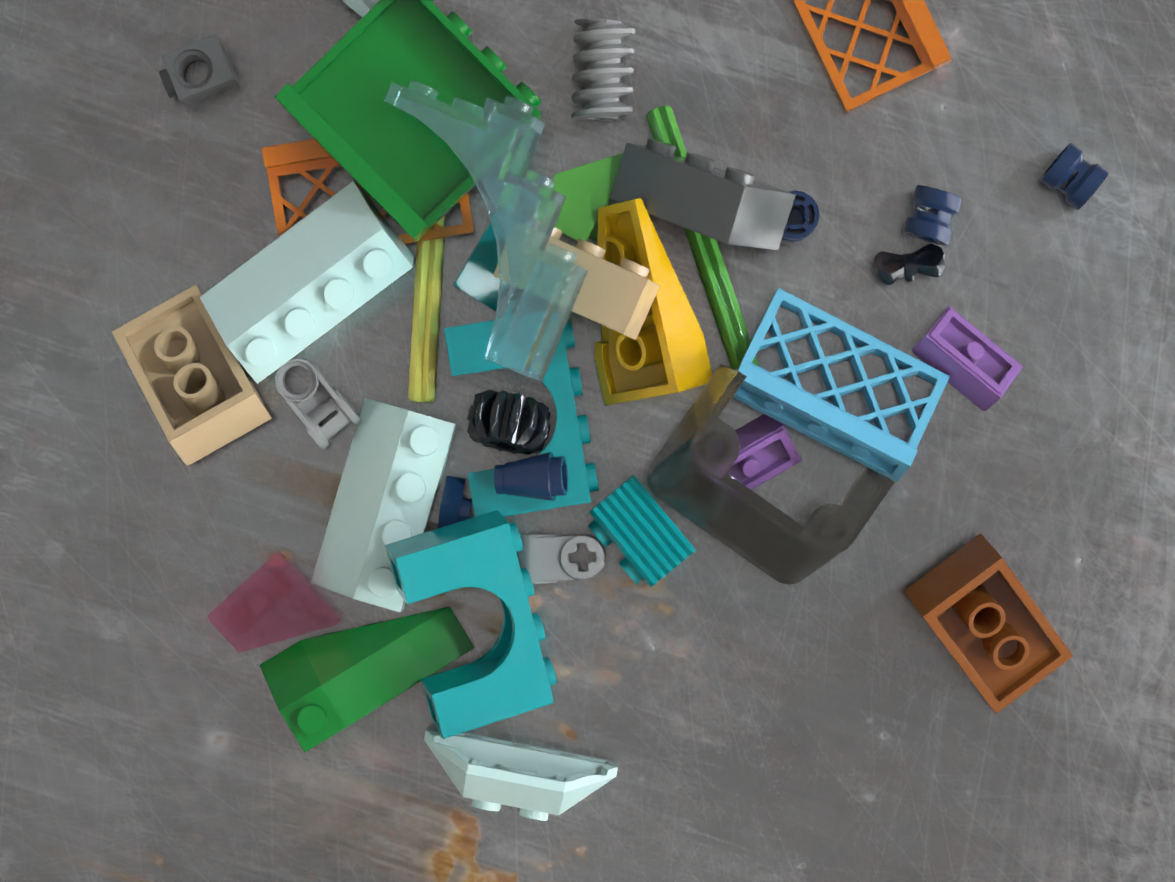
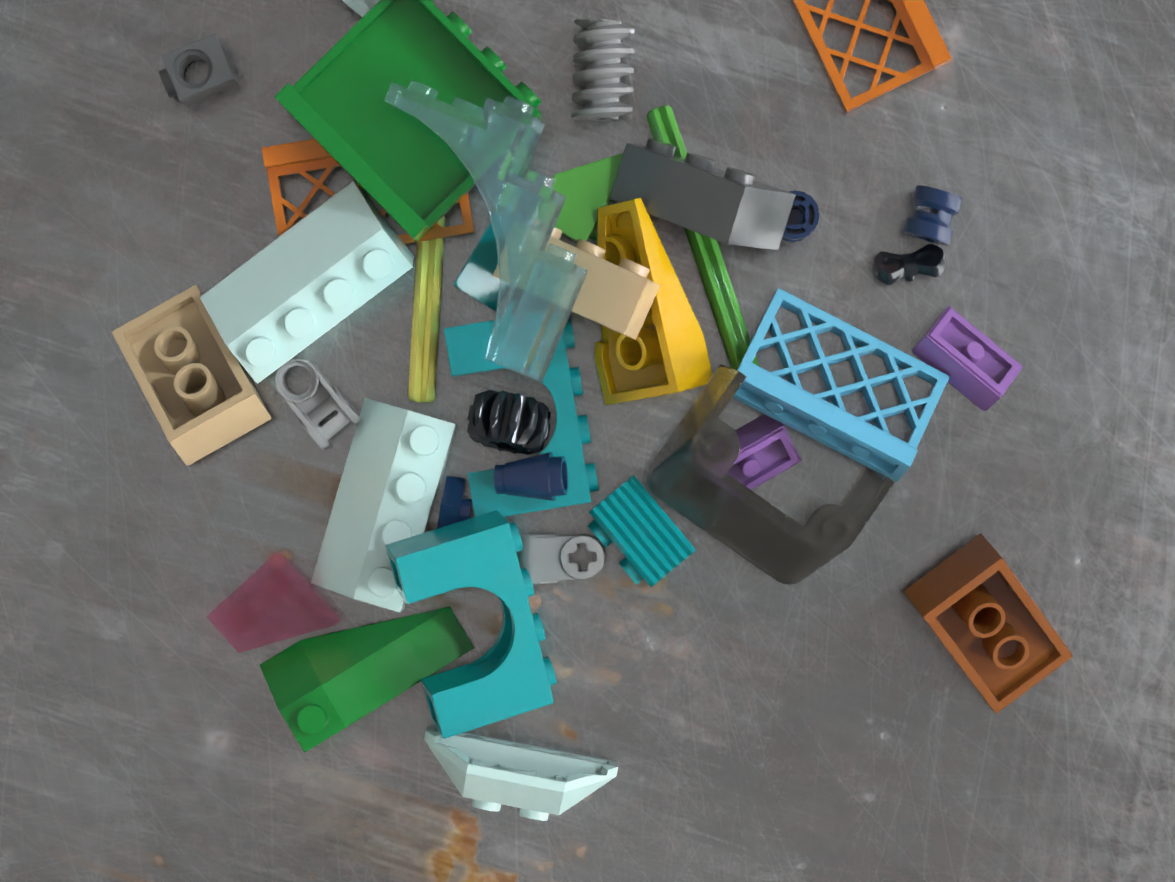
dark blue wheel [1040,143,1109,211] -> none

